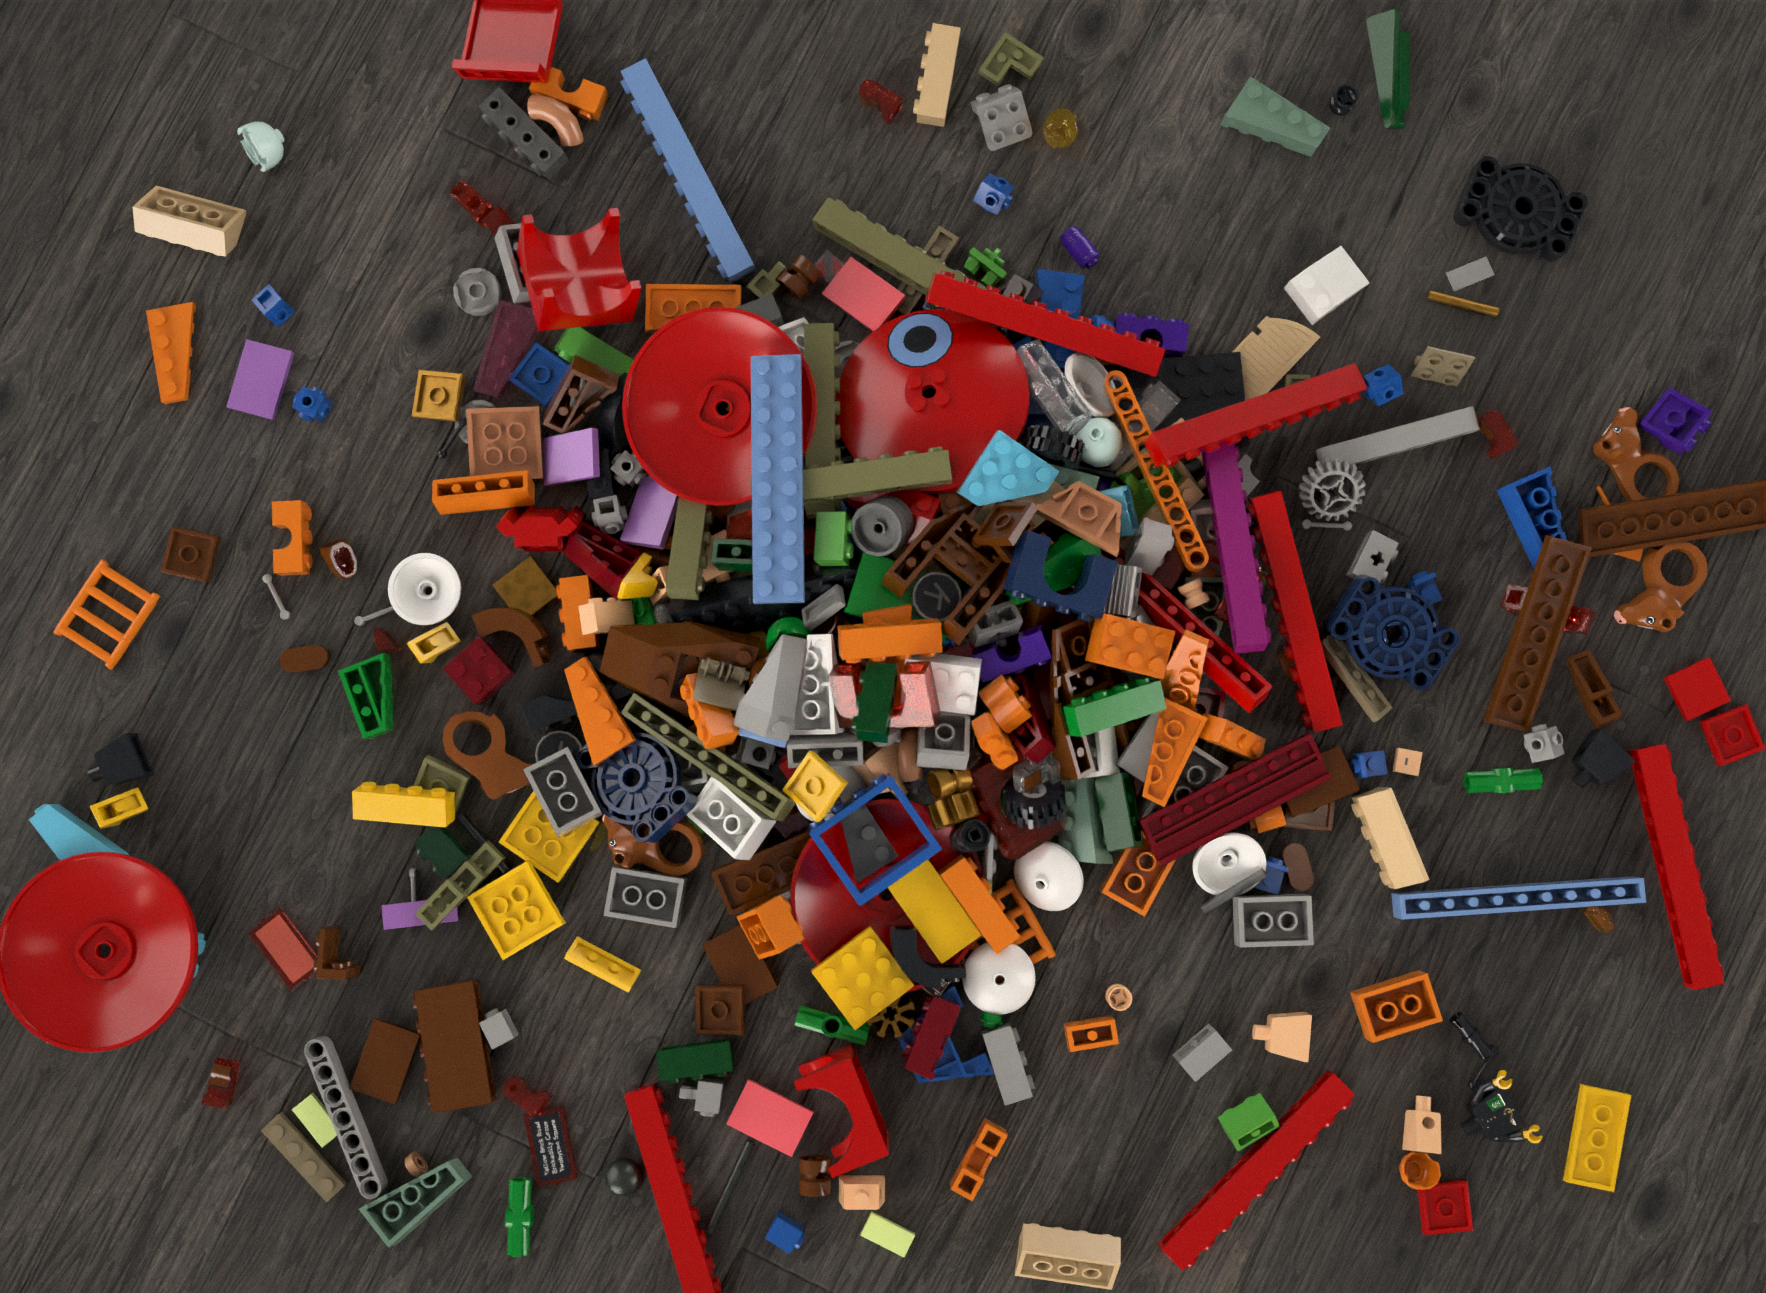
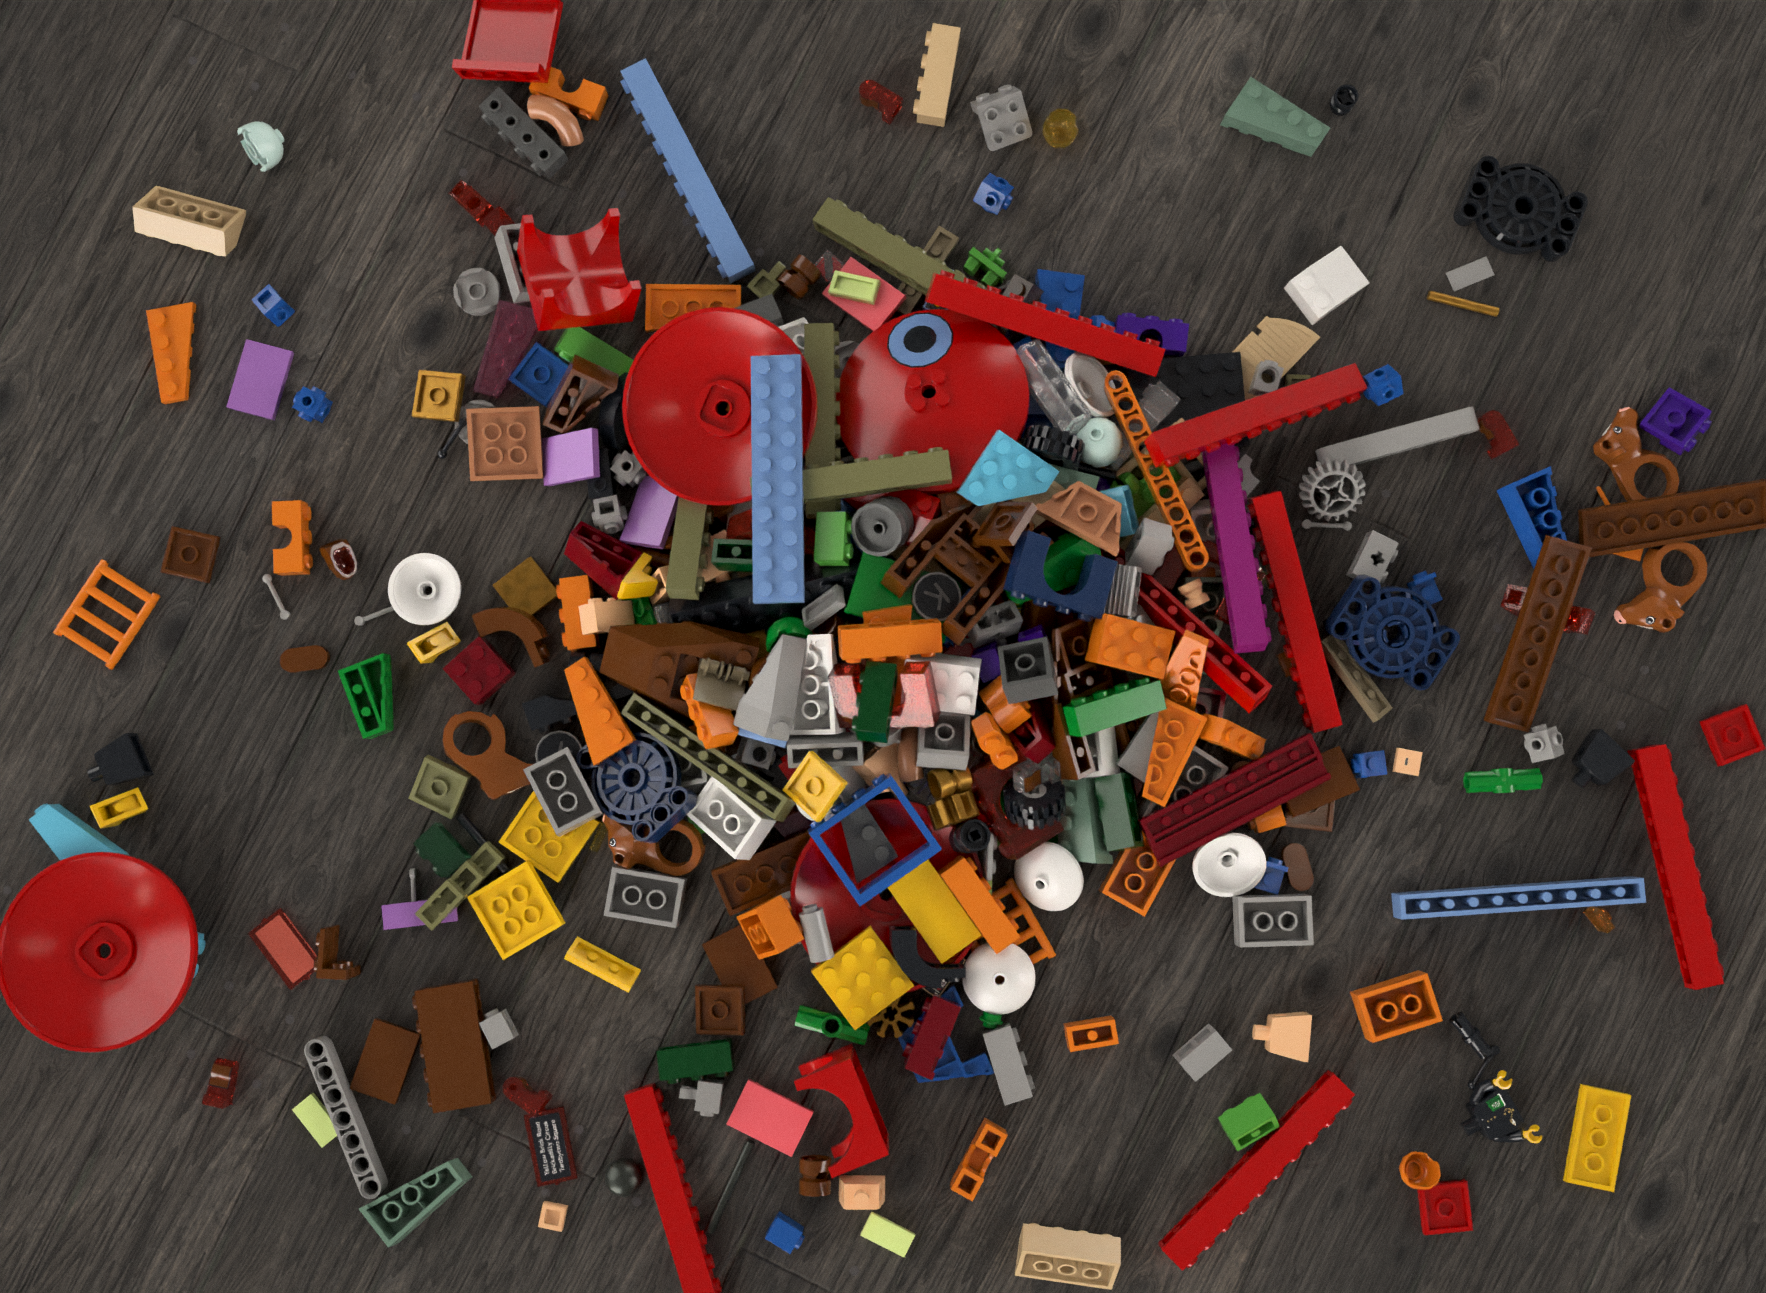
dark tan plate [261,1112,347,1202] -> none
yellow brick [352,782,455,827] -> none
clear red slope [373,627,401,653] -> none
medium nougat tile [405,1152,428,1177] -> none
orange brick [432,470,535,515] -> none
red slope [496,505,585,552] -> none
green piece [505,1177,534,1257] -> none
olive plate [978,32,1044,86] -> none
dark purple head [1060,226,1100,270] -> none
light nougat wheel [1105,983,1132,1011] -> none
dark grey bar [1200,868,1267,914] -> none
tan slope [1352,787,1429,889] -> none
dark green wedge [1366,9,1410,129] -> none
light nougat torso [1402,1096,1441,1154] -> none
dark tan hinge [1411,346,1475,386] -> none
reddish brown slope [1566,649,1623,729] -> none
red tile [1663,657,1731,721] -> none
none -> light nougat tile [538,1201,568,1232]
none -> light grey brick [799,904,835,963]
none -> yellowish green tile [828,270,881,305]
none -> dark grey brick [998,637,1058,704]
none -> light grey brick [1248,360,1284,396]

